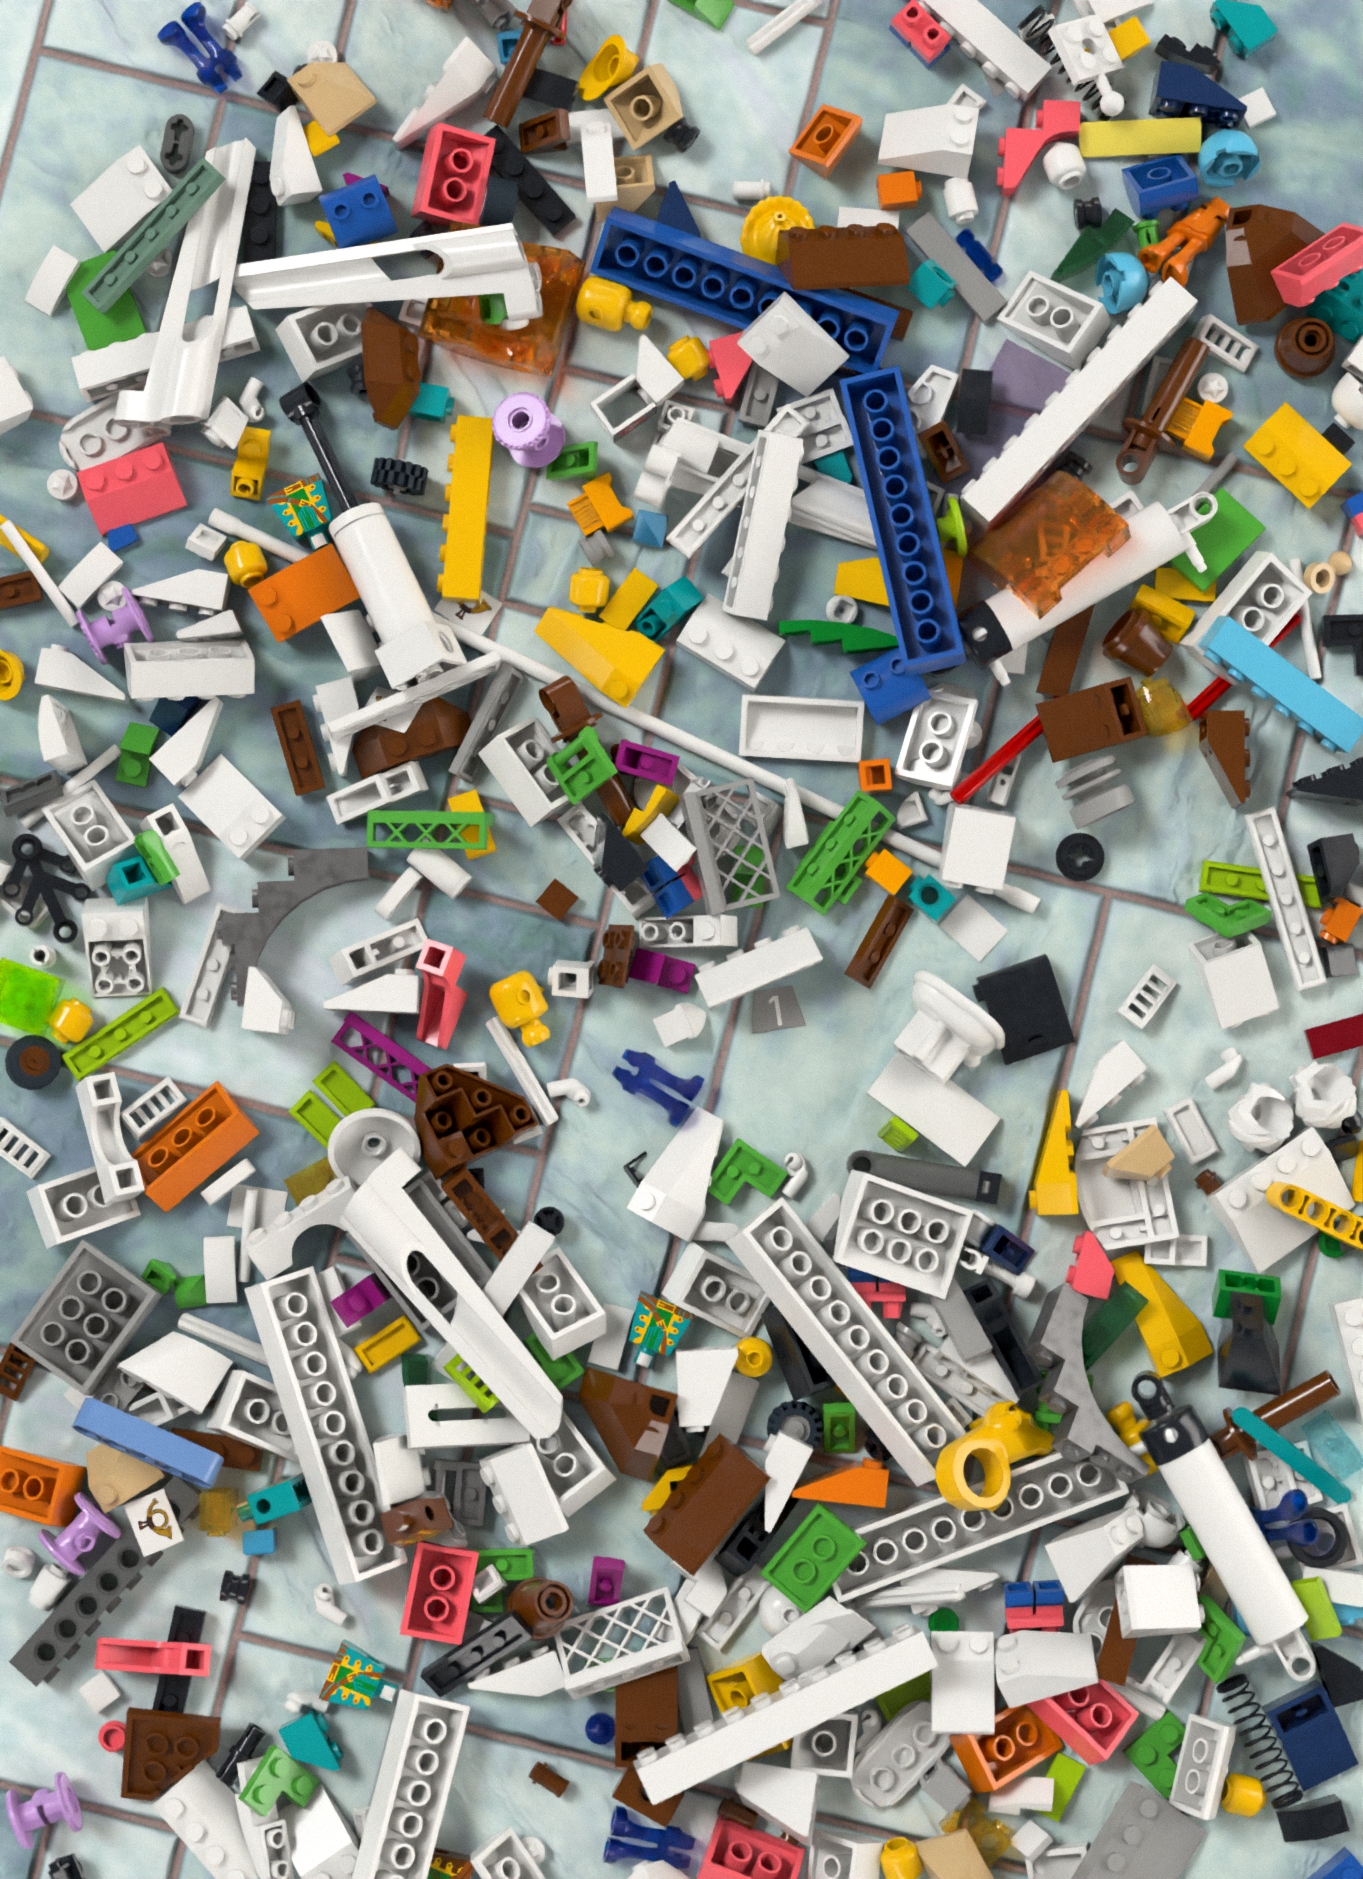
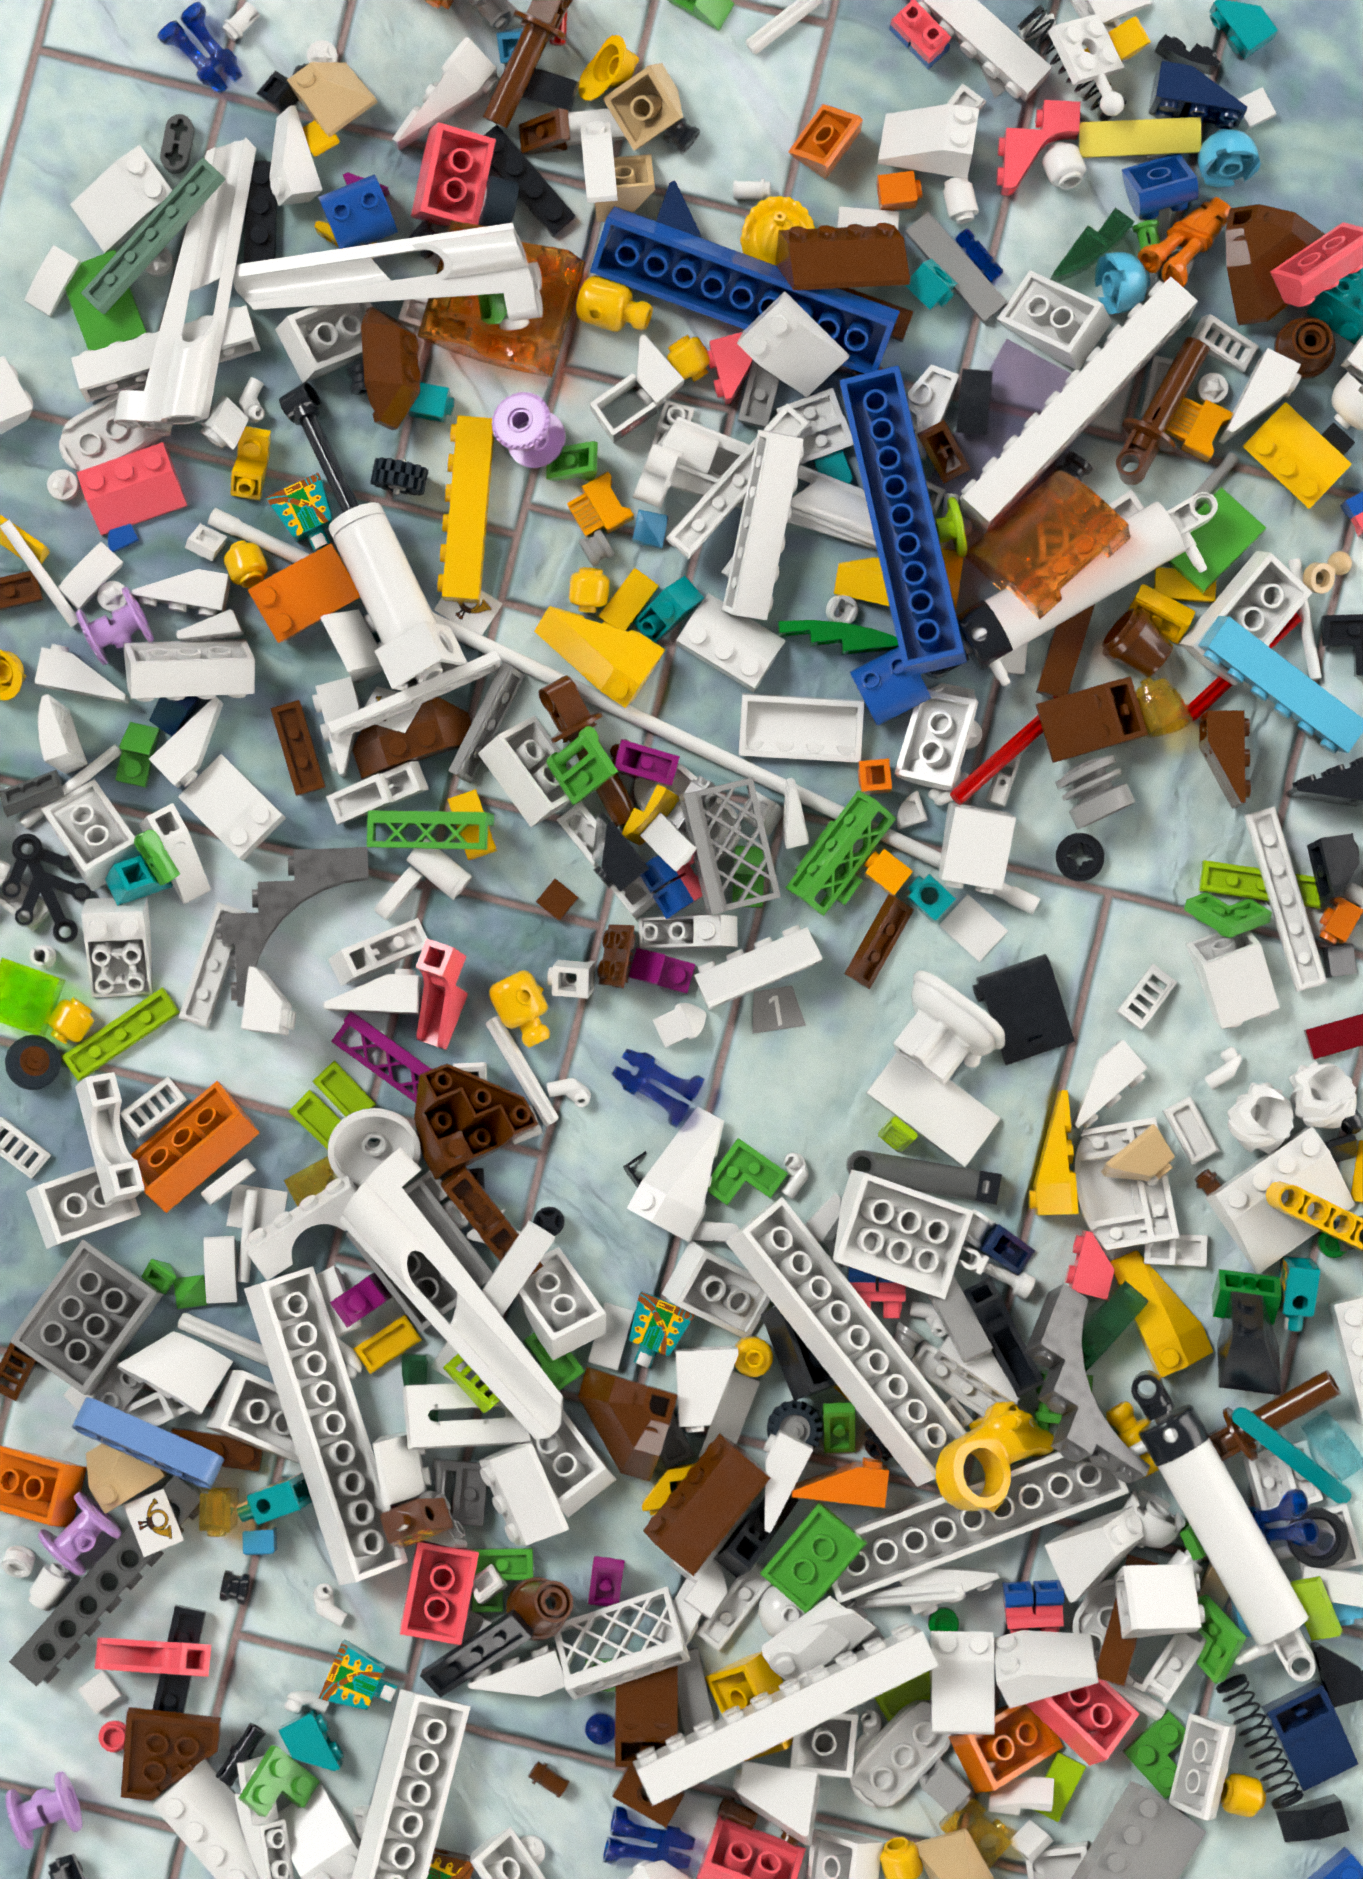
black wheel [1073,197,1102,230] -> none
none -> white slope [1218,348,1301,444]
none -> teal torso [1279,1256,1321,1331]

